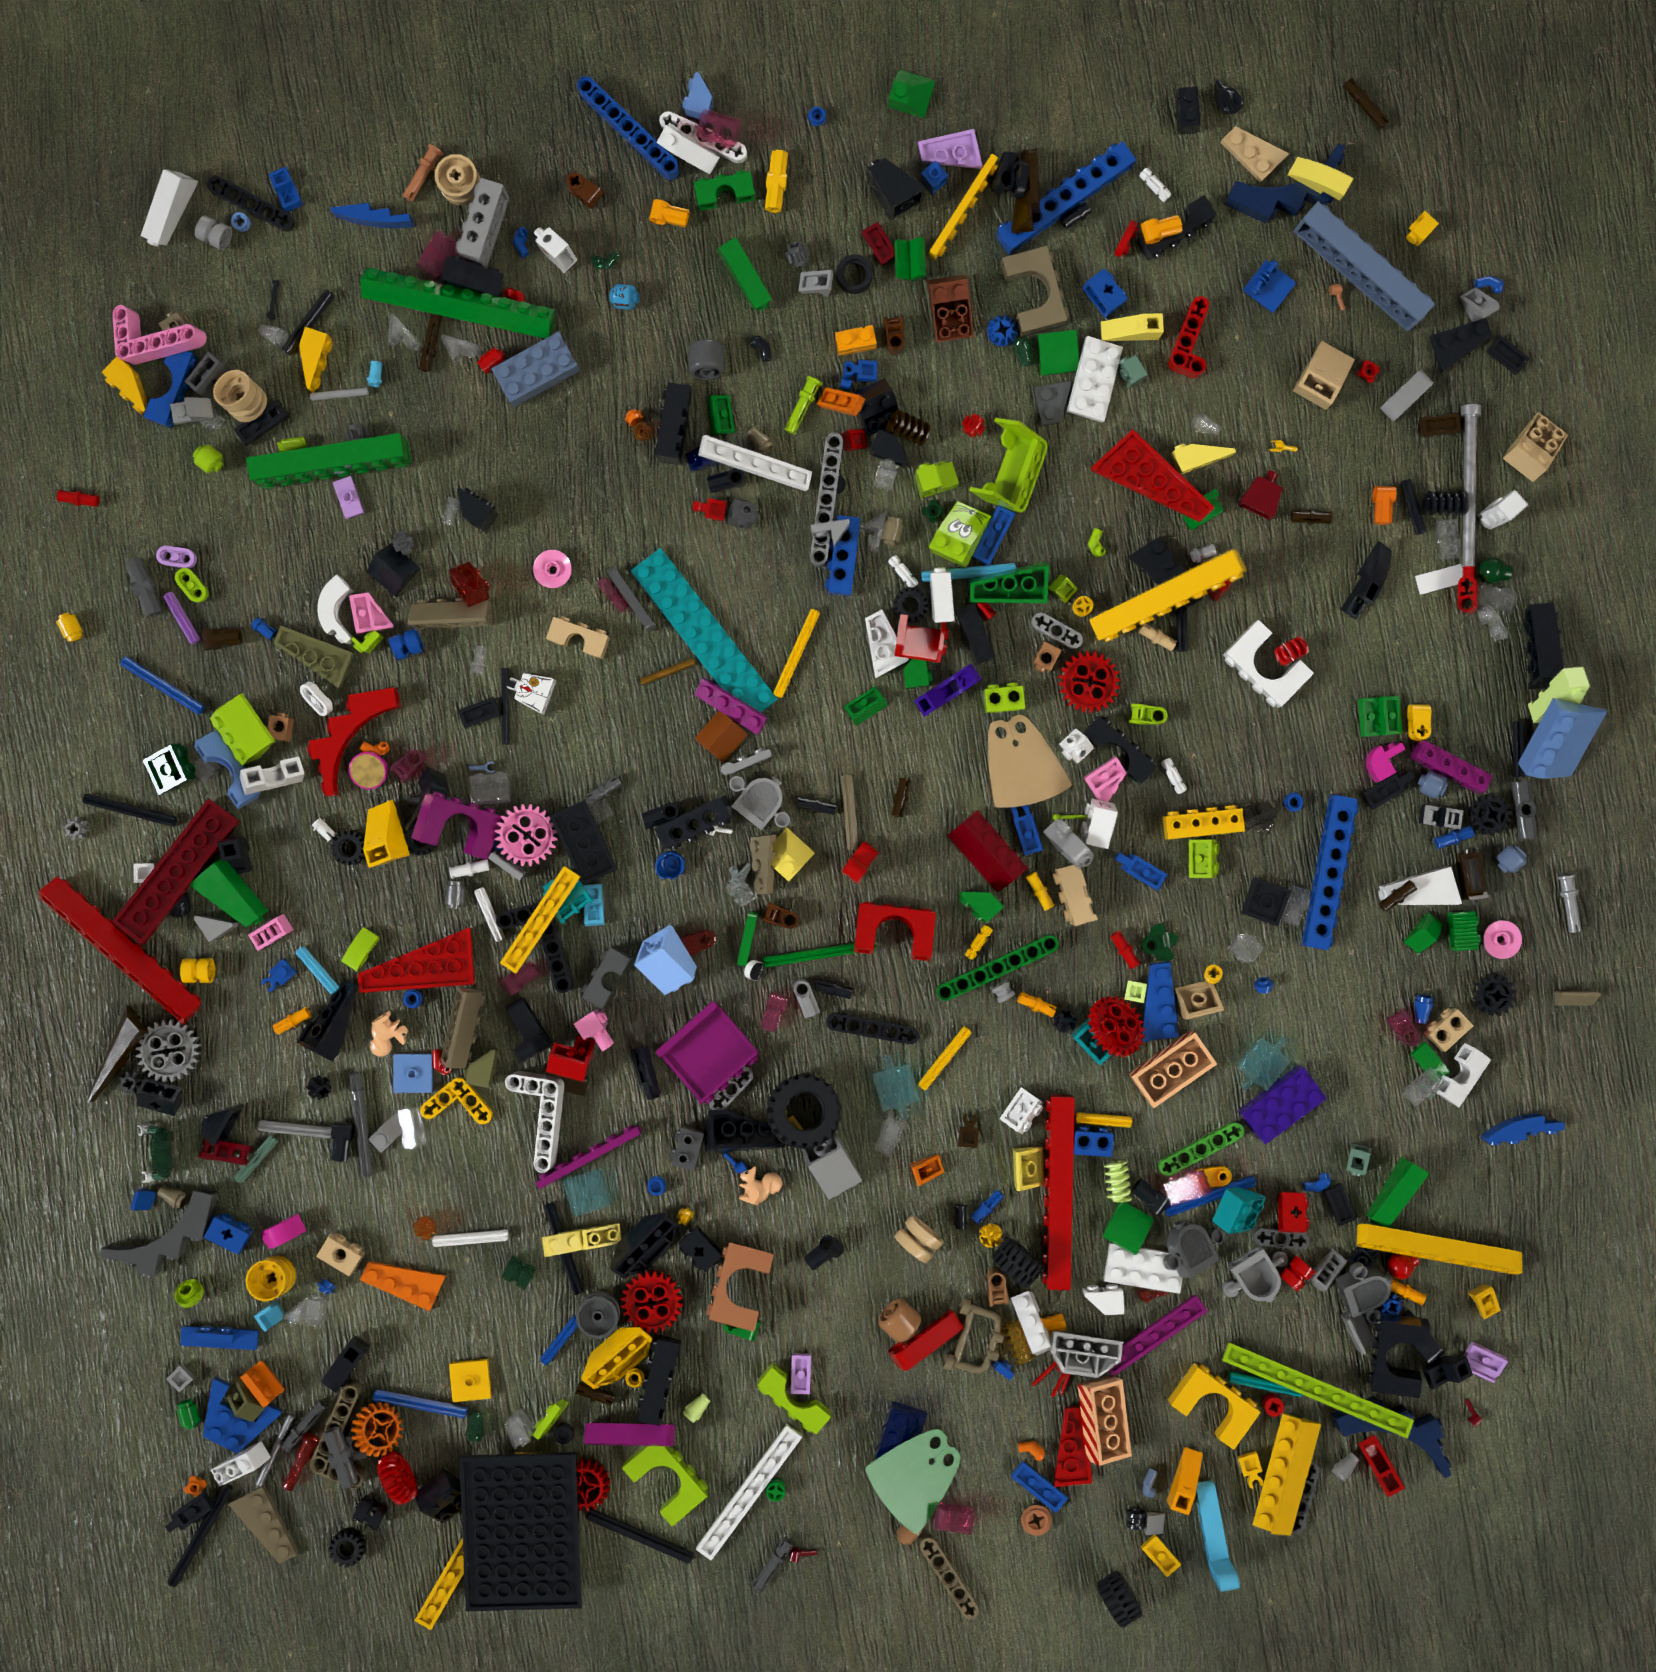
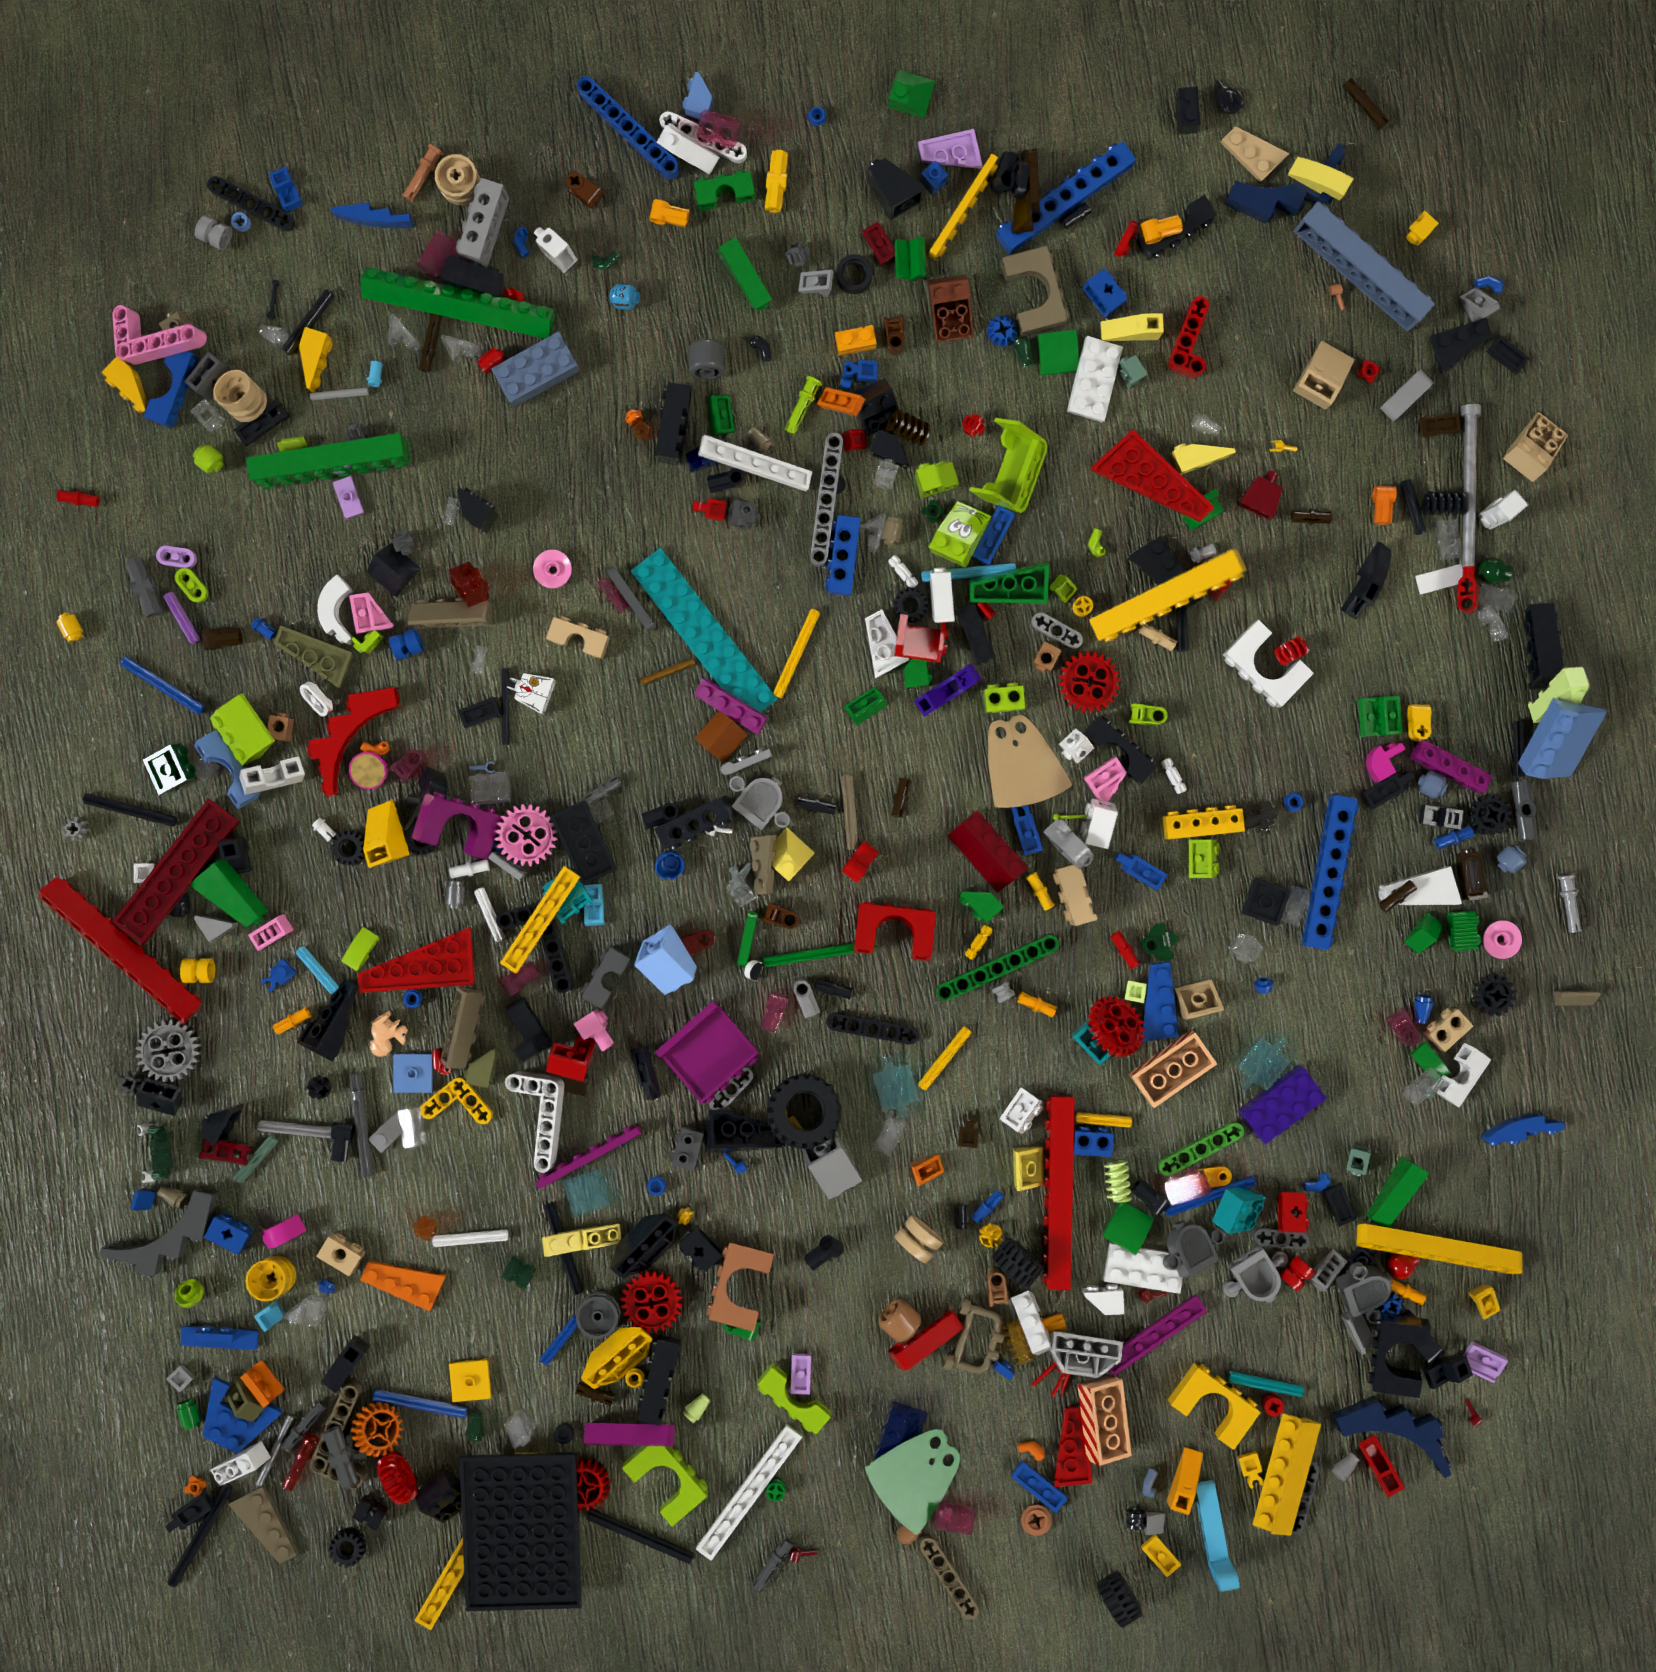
dark brown wedge [88,1005,148,1102] -> none
white slope [141,169,198,247] -> none
light grey slope [170,397,214,425] -> none
lime plate [532,1399,569,1440] -> none
light nougat animal [739,1166,783,1206] -> none
light grey slope [811,519,850,547] -> none
dark grey wing [1034,381,1072,427] -> none
black gear [1053,1009,1077,1033] -> none
white axle [1139,168,1171,202] -> none
yellow bush [1204,965,1223,984] -> none
lime plate [1222,1342,1414,1439] -> none
blue hinge [1243,260,1296,313] -> none

